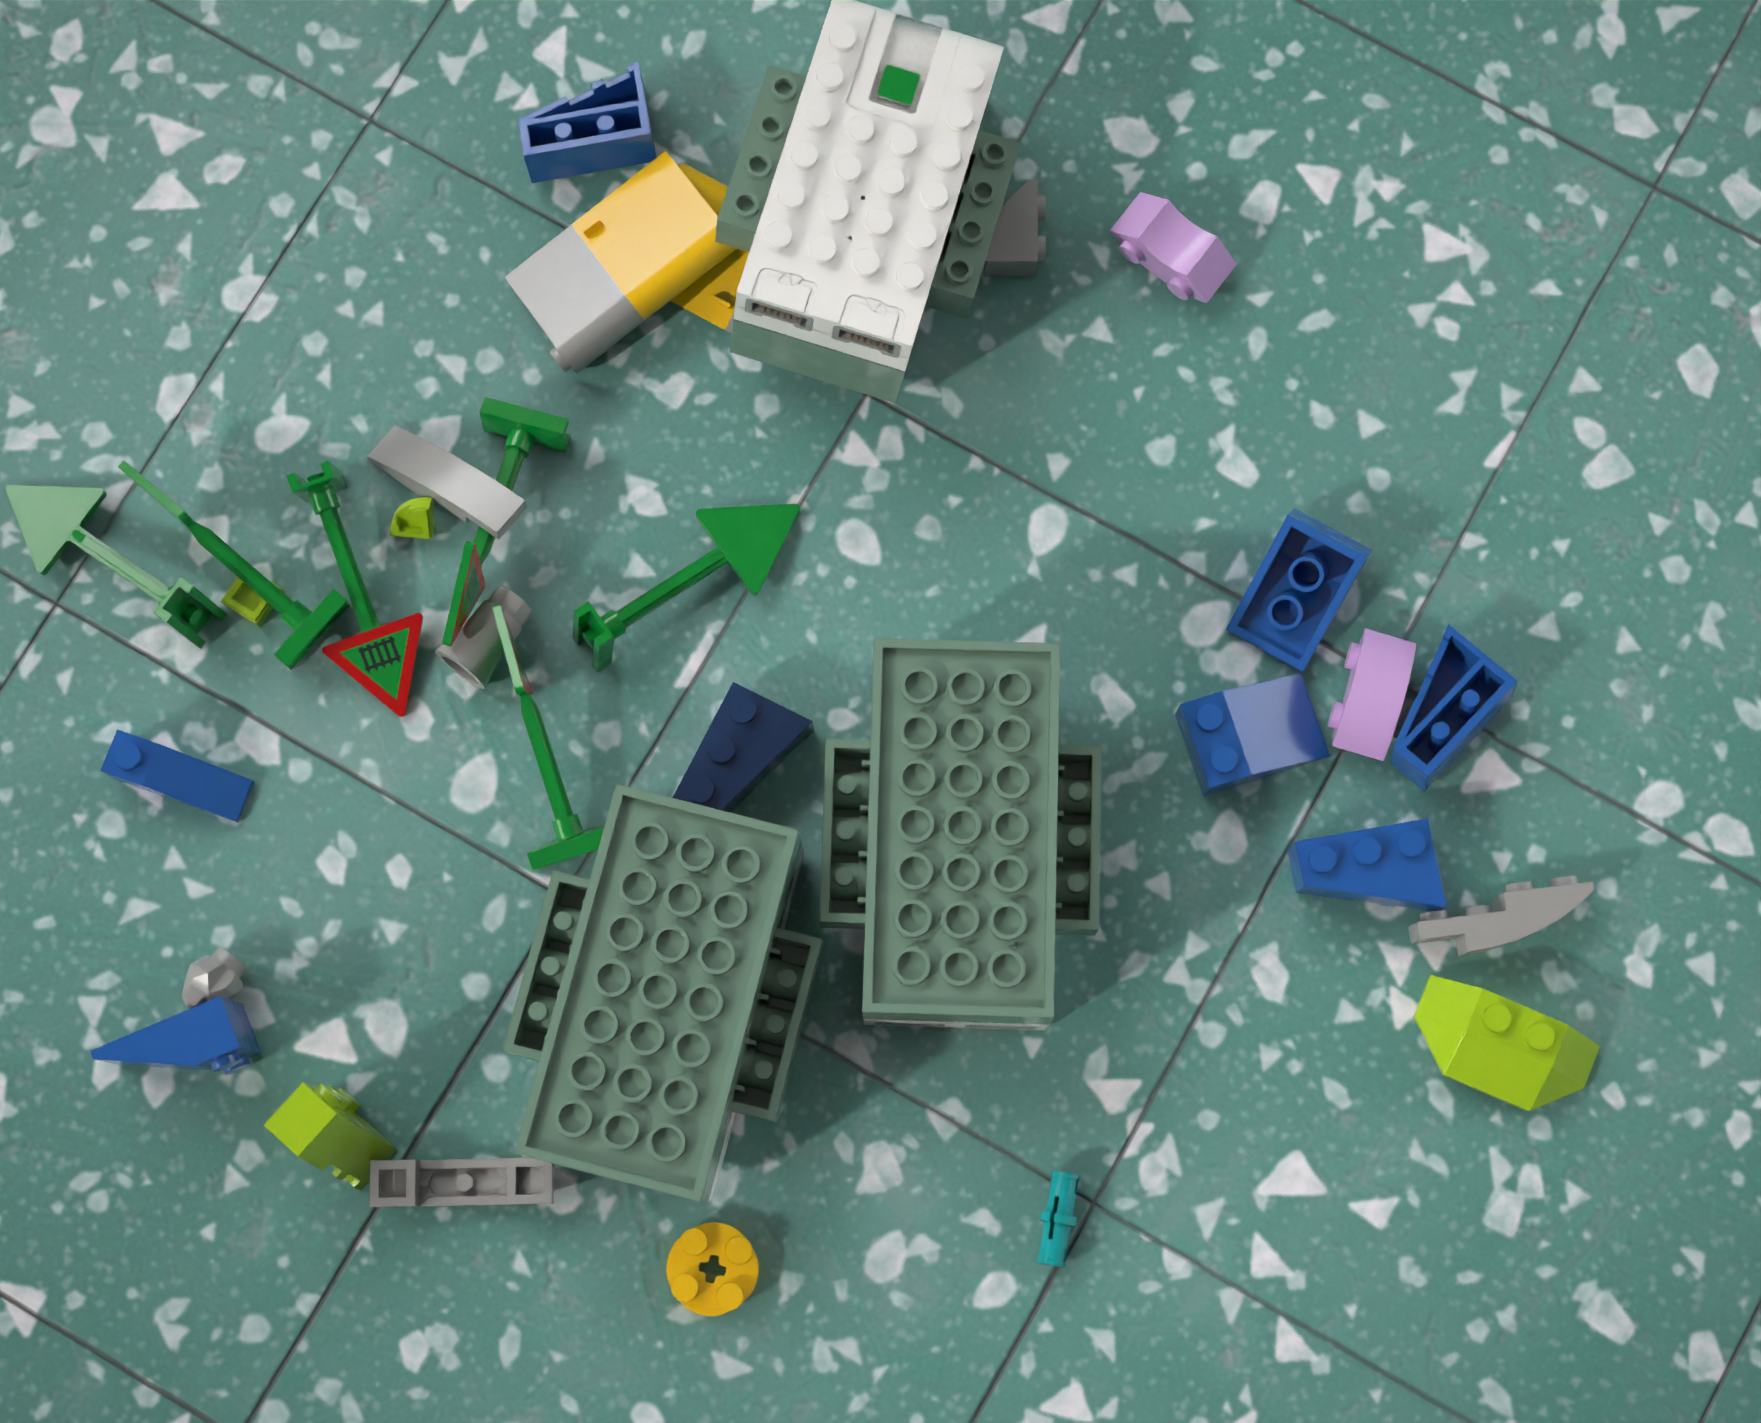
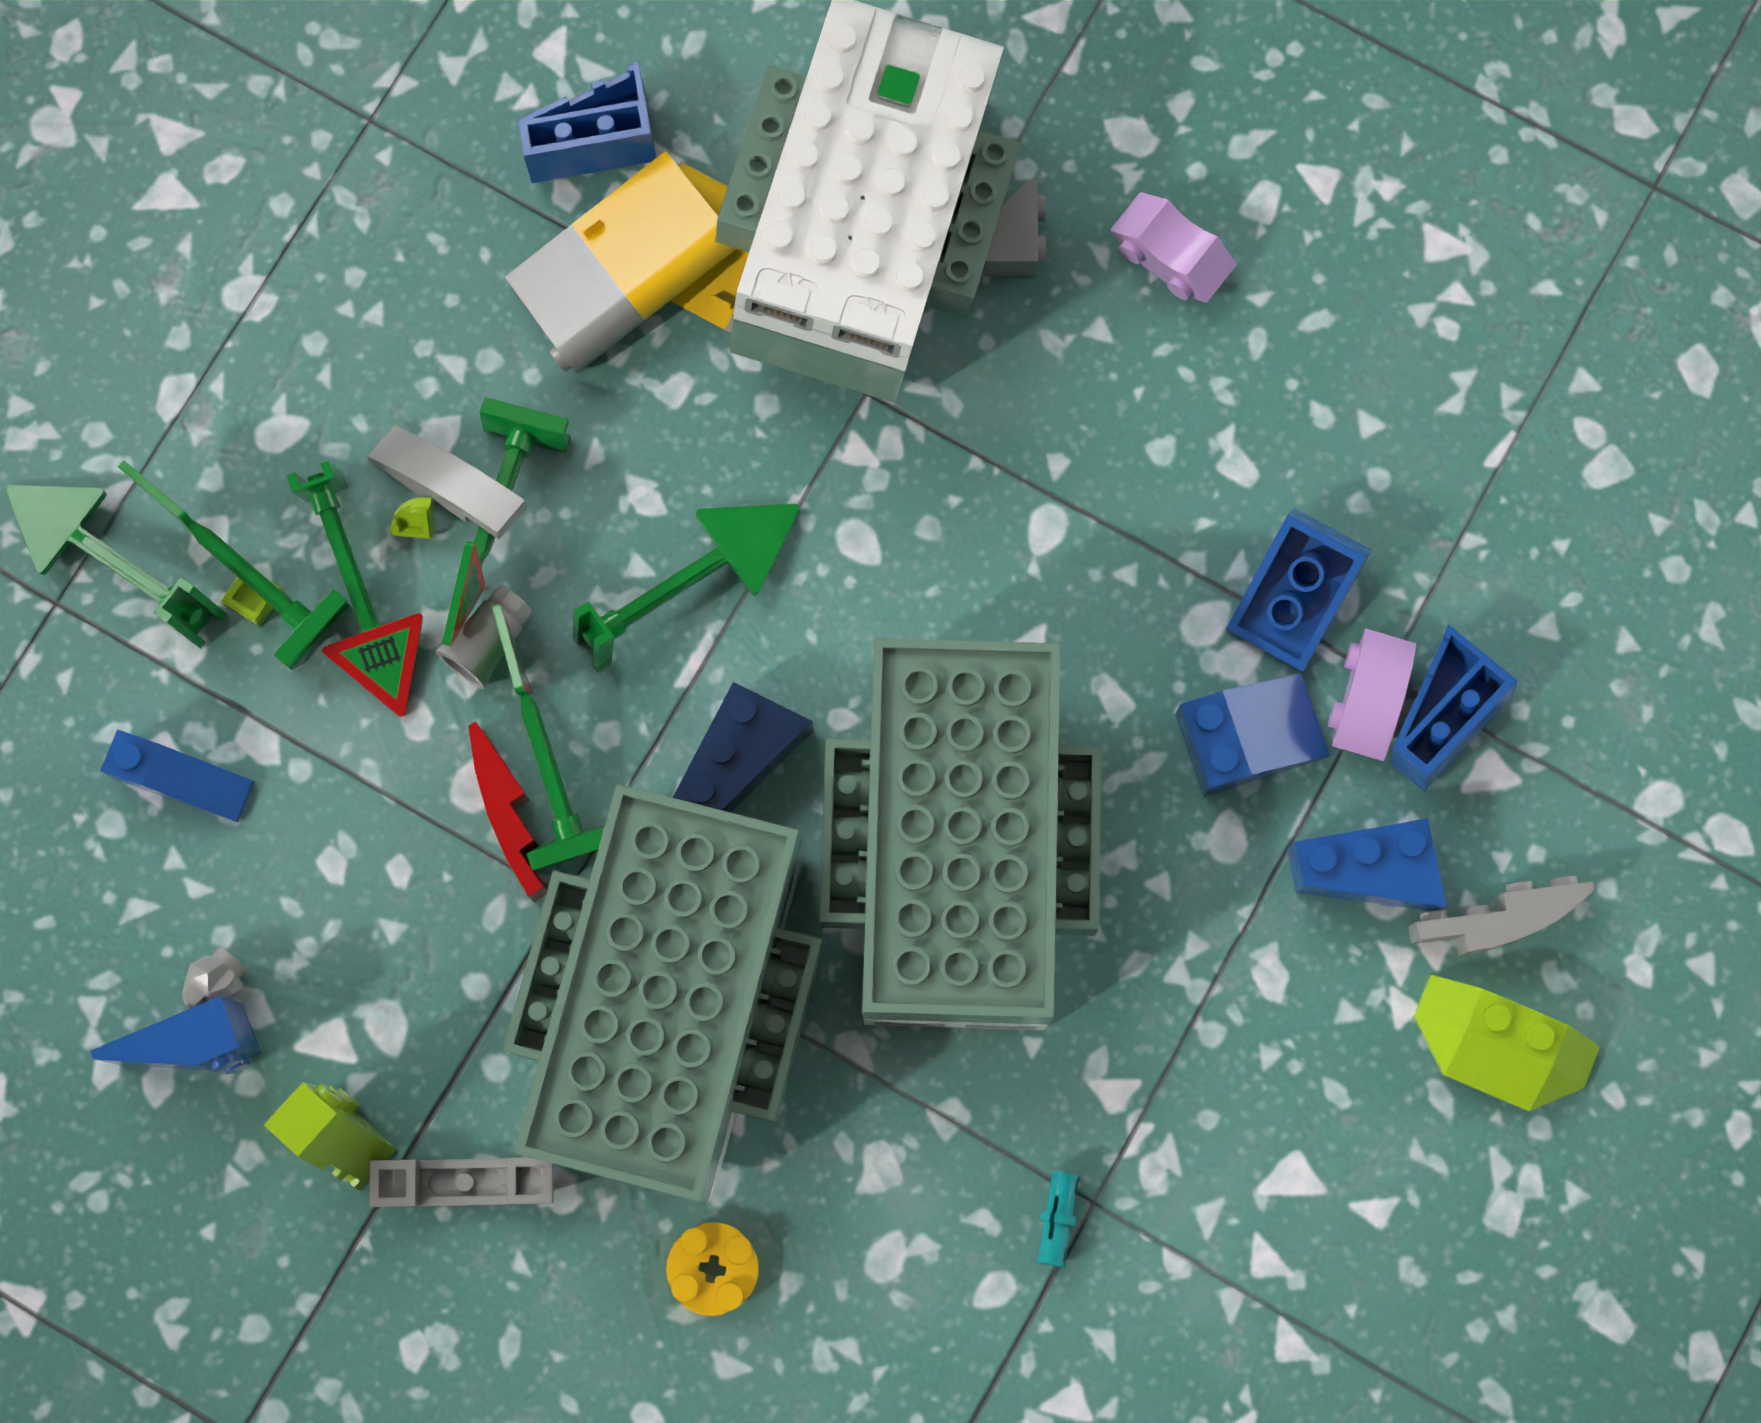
none -> red slope [468,721,547,903]

